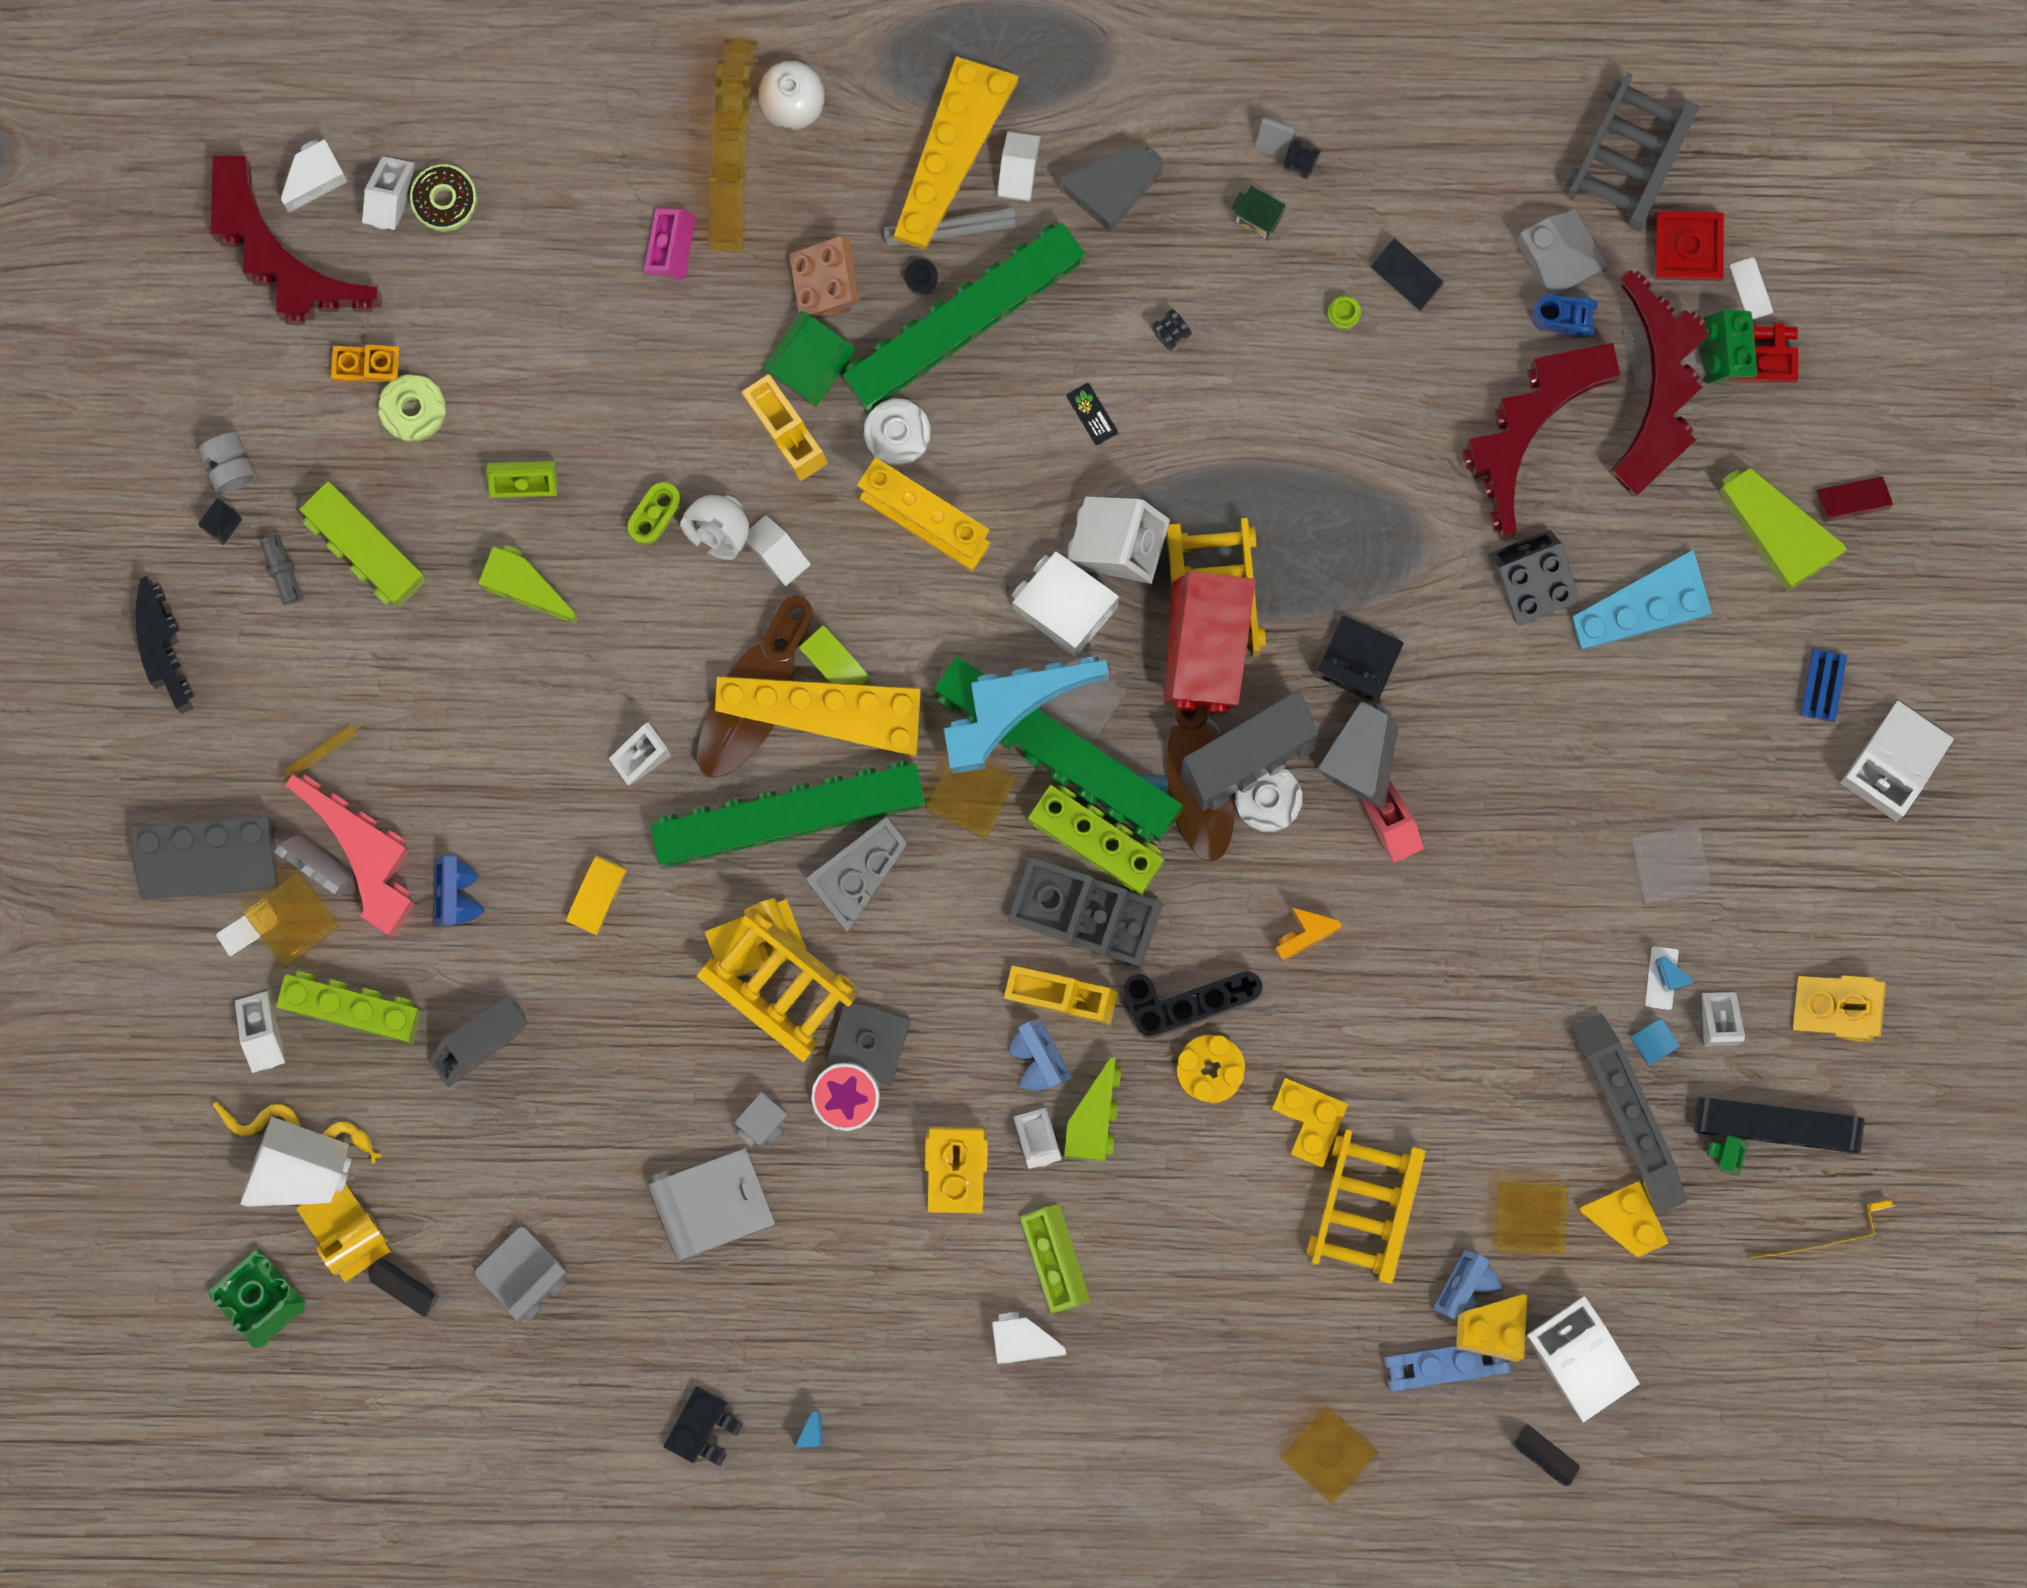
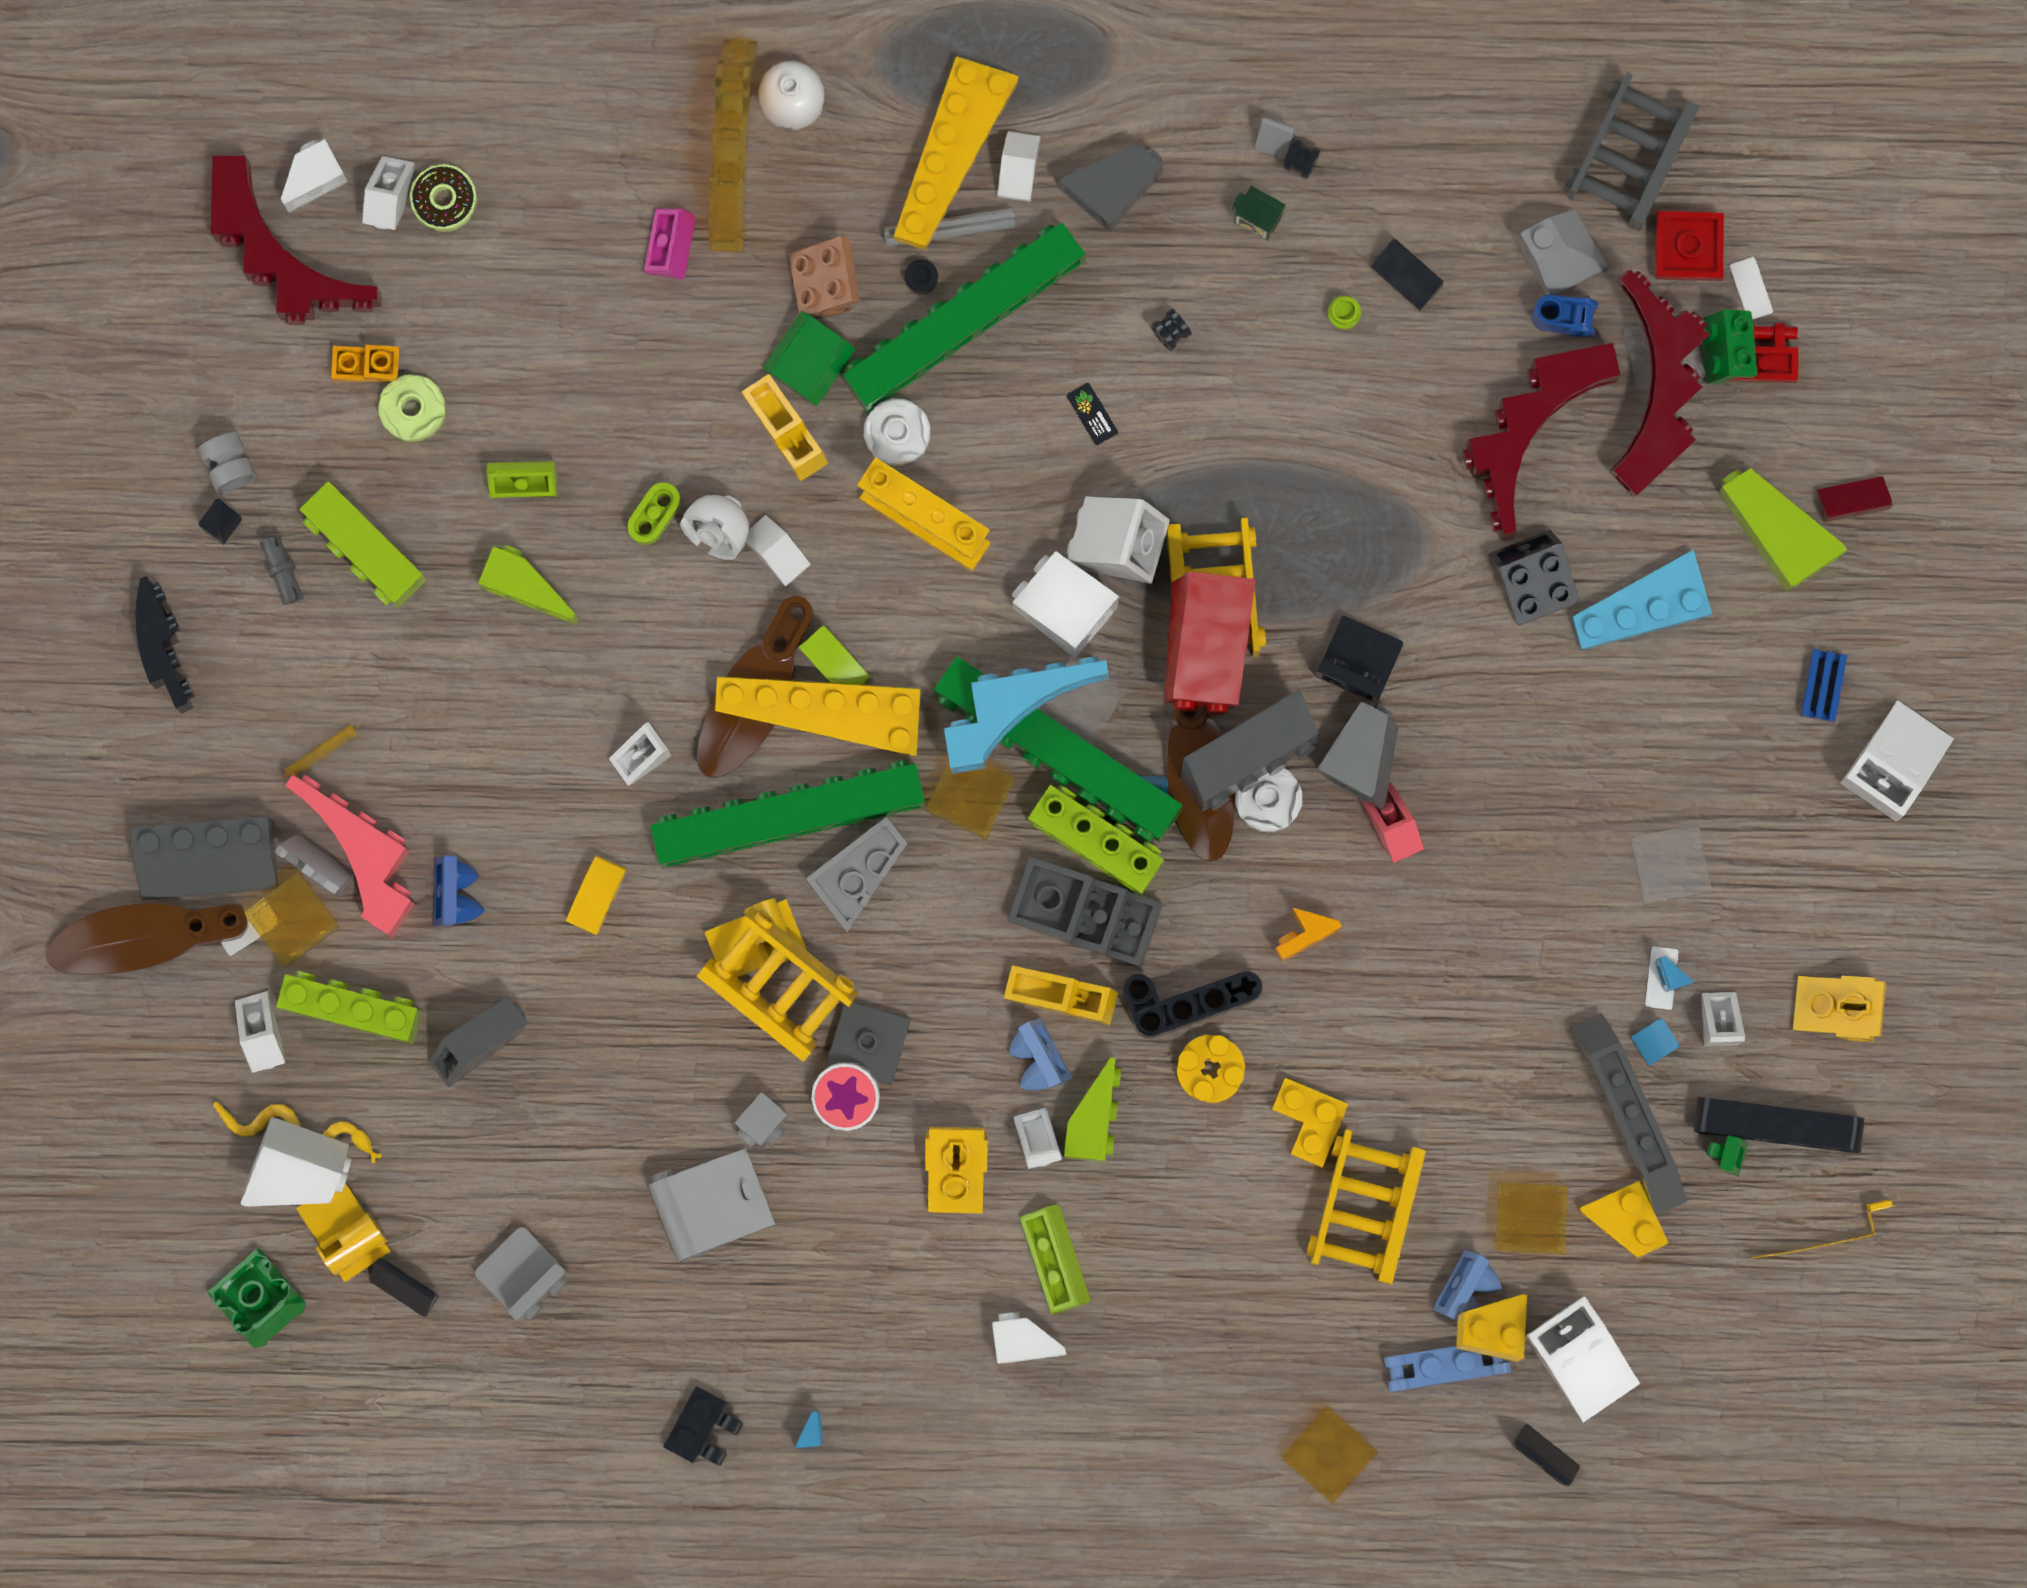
none -> reddish brown plant [46,903,248,975]

